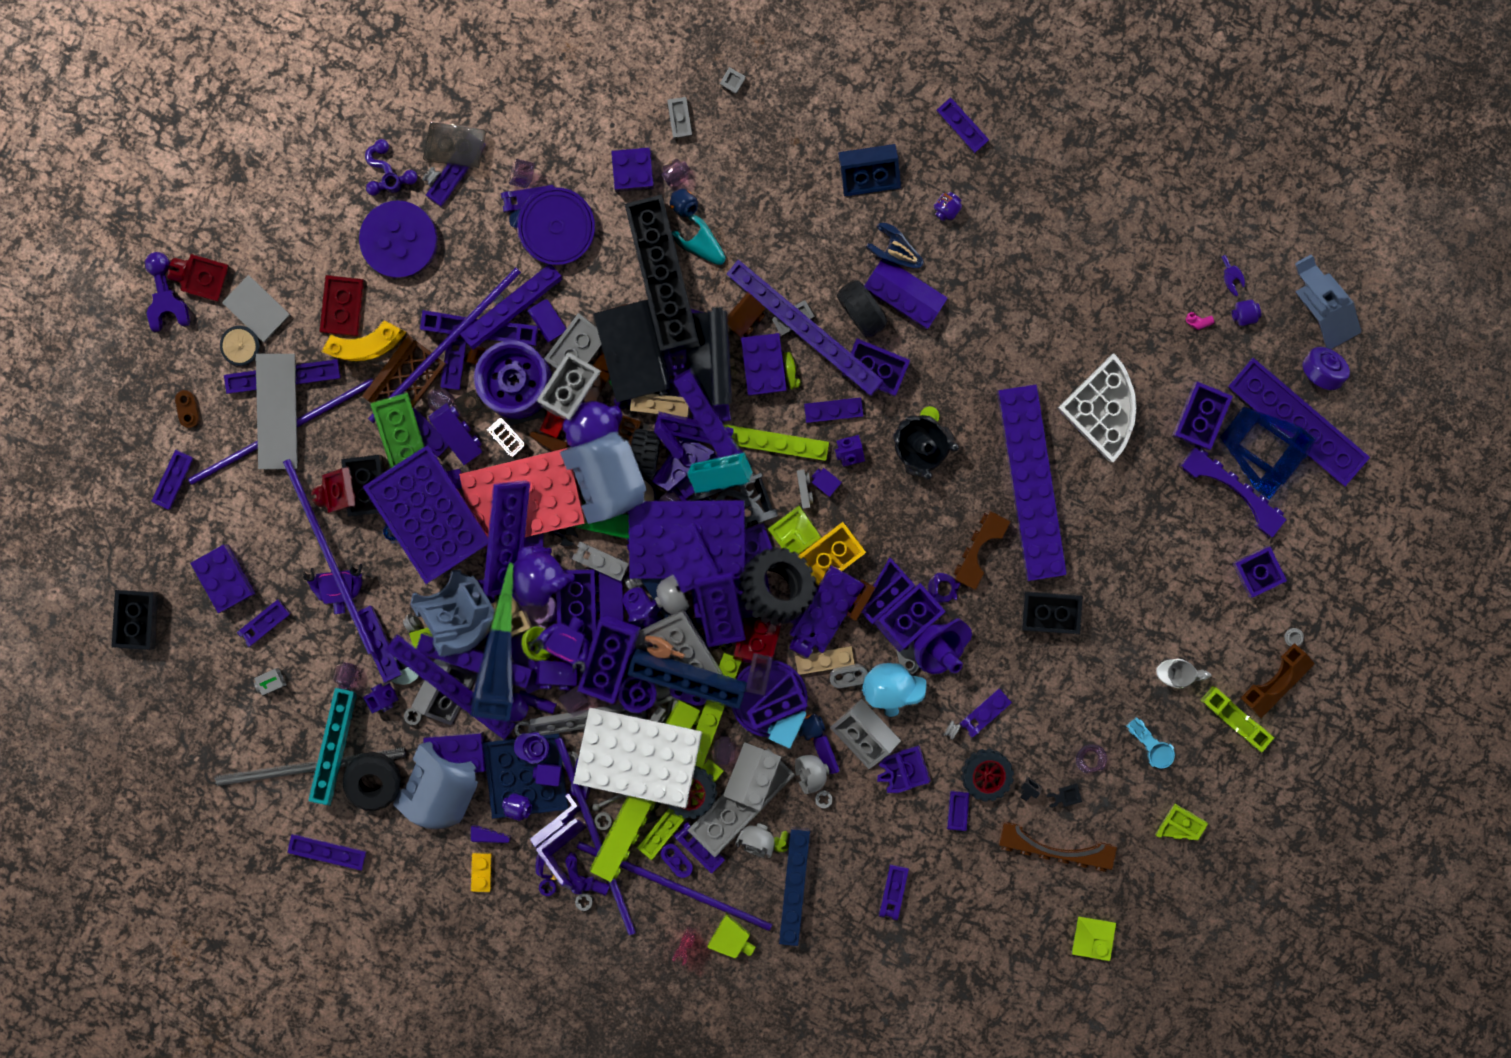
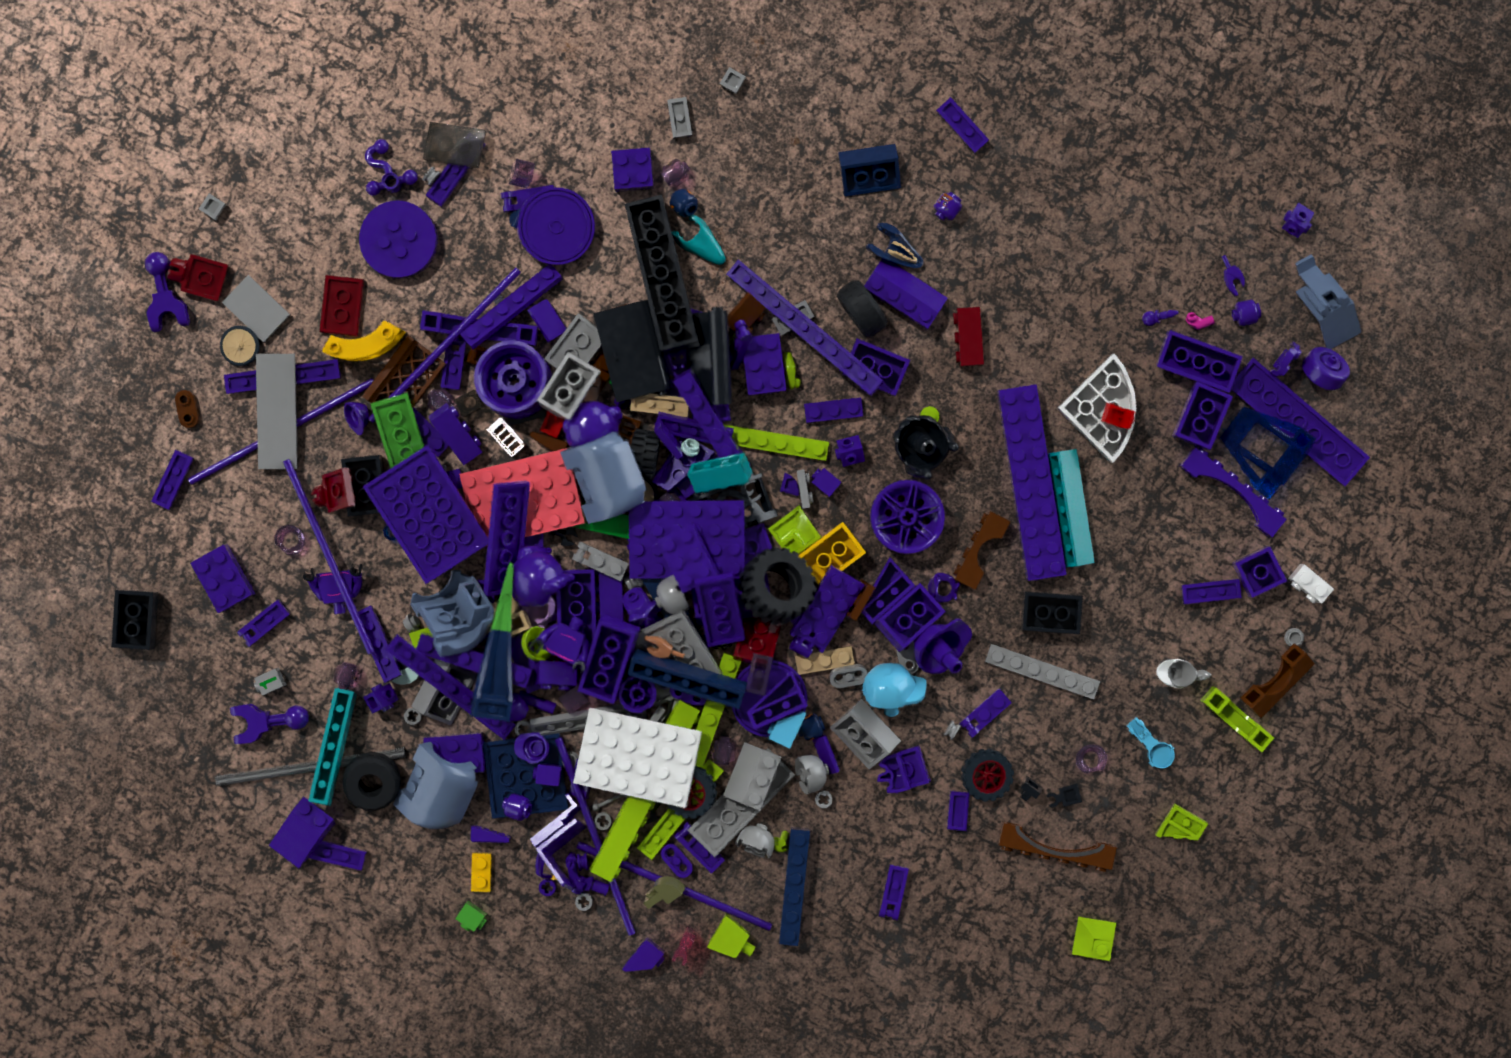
none -> light grey plate [199,193,227,220]
none -> dark purple piece [230,704,309,744]
none -> dark purple slope [269,796,335,869]
none -> clear purple piece [274,525,305,555]
none -> dark purple hat [344,402,369,436]
none -> bright green brick [455,901,487,932]
none -> dark purple bush [577,853,589,871]
none -> dark purple slope [622,937,665,972]
none -> olive brick [643,876,685,909]
none -> light aqua plate [681,438,700,456]
none -> dark purple plate [729,320,752,370]
none -> dark purple tile [780,473,799,496]
none -> dark purple wheel [870,480,945,554]
none -> dark red brick [953,307,984,367]
none -> light grey plate [985,644,1100,699]
none -> teal brick [1048,449,1095,567]
none -> red bracket [1101,403,1135,429]
none -> dark purple bar [1142,310,1179,326]
none -> dark purple slope [1156,330,1243,393]
none -> dark purple plate [1181,579,1242,604]
none -> dark purple plate [1270,341,1302,377]
none -> dark purple brick [1282,203,1314,238]
none -> white brick [1288,564,1334,604]

